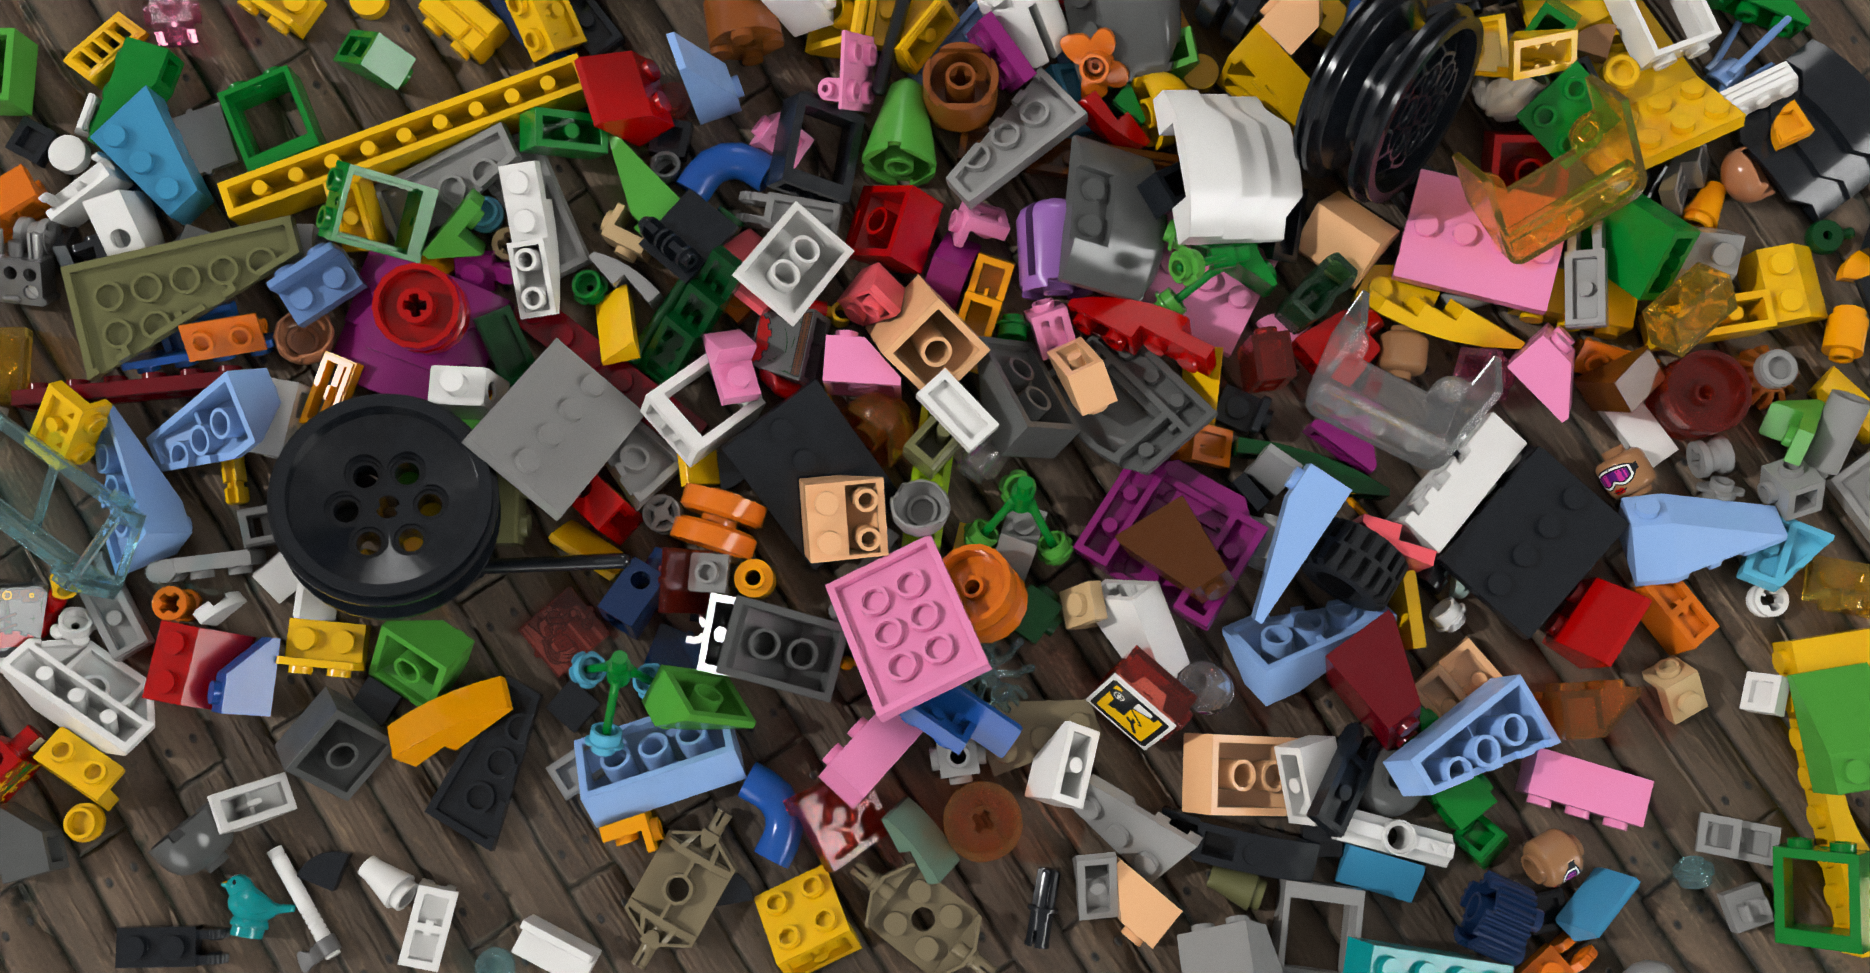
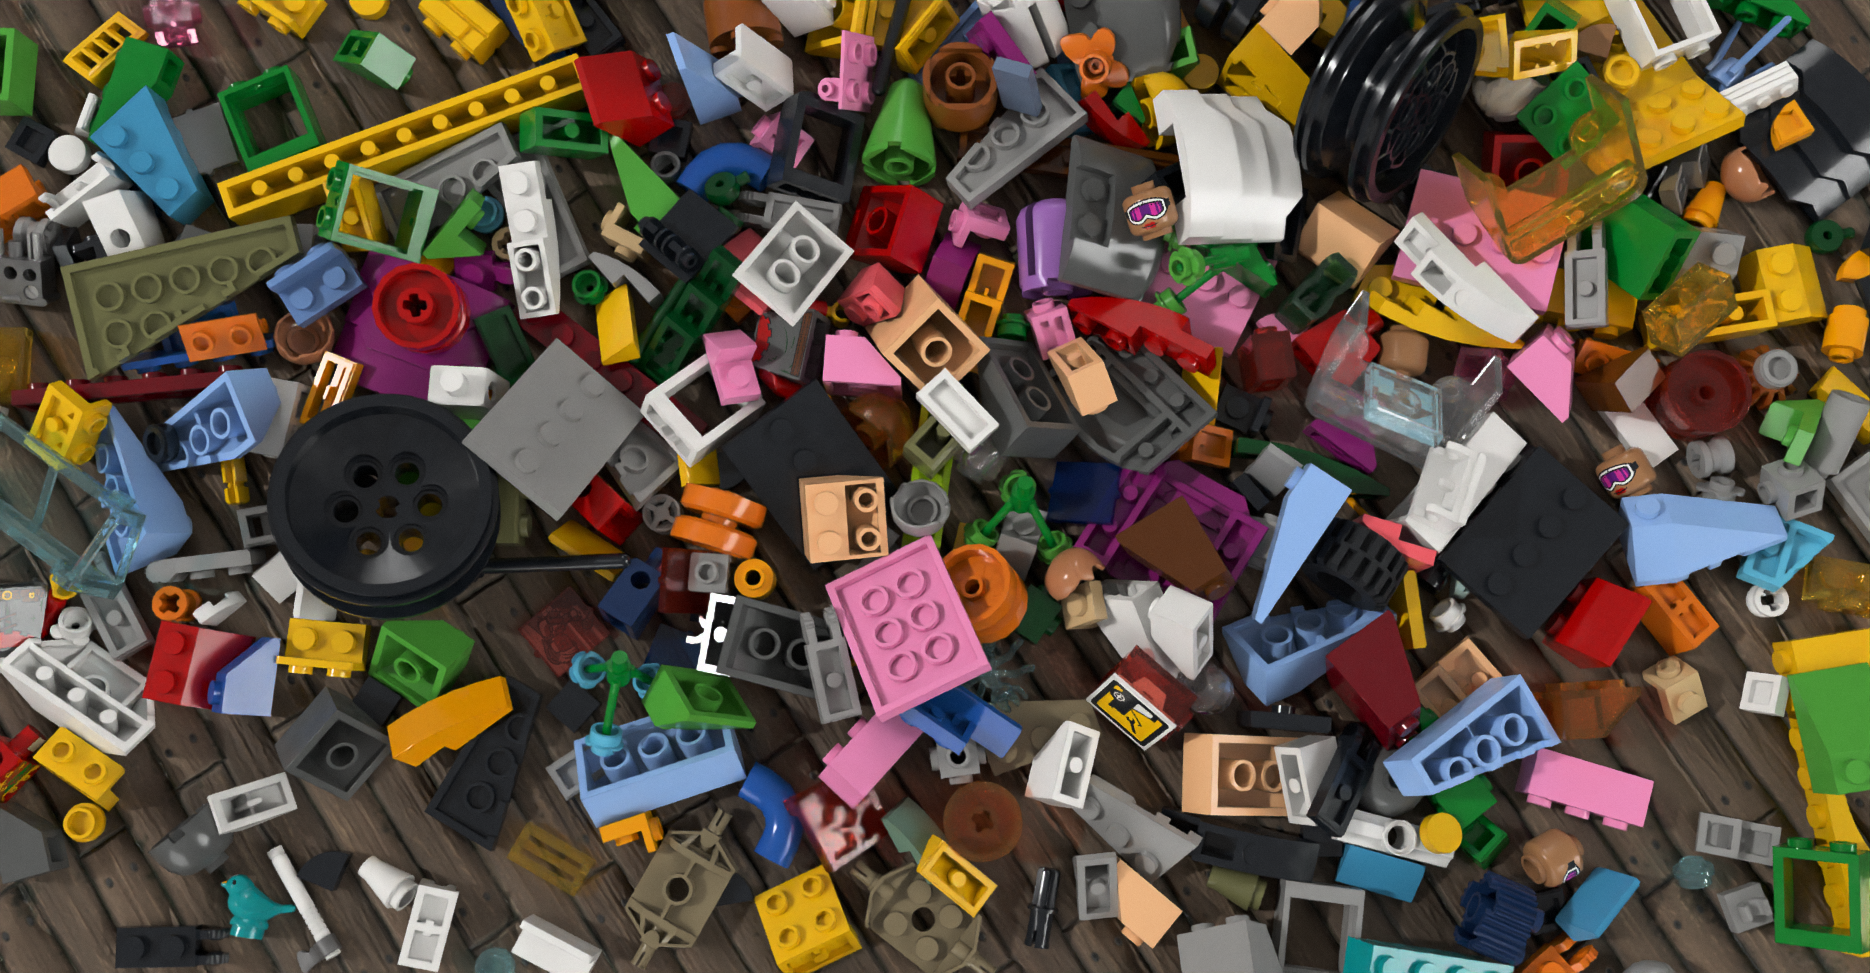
none -> black tile [143,423,180,463]
none -> clear yellow tile [506,822,596,897]
none -> dark green piece [704,171,751,206]
none -> white panel [713,23,794,112]
none -> light grey hinge [800,606,862,724]
none -> yellow slope [916,834,998,918]
none -> sand blue tile [992,57,1042,117]
none -> nougat hair [1044,547,1105,601]
none -> clear blue piece [1047,462,1122,525]
none -> medium nougat head [1122,180,1179,241]
none -> white slope [1148,585,1213,681]
none -> black plate [1236,705,1332,733]
none -> clear tile [1363,362,1443,448]
none -> white slope [1394,212,1539,343]
none -> white hinge [1407,441,1488,534]
none -> yellow tile [1419,813,1462,854]

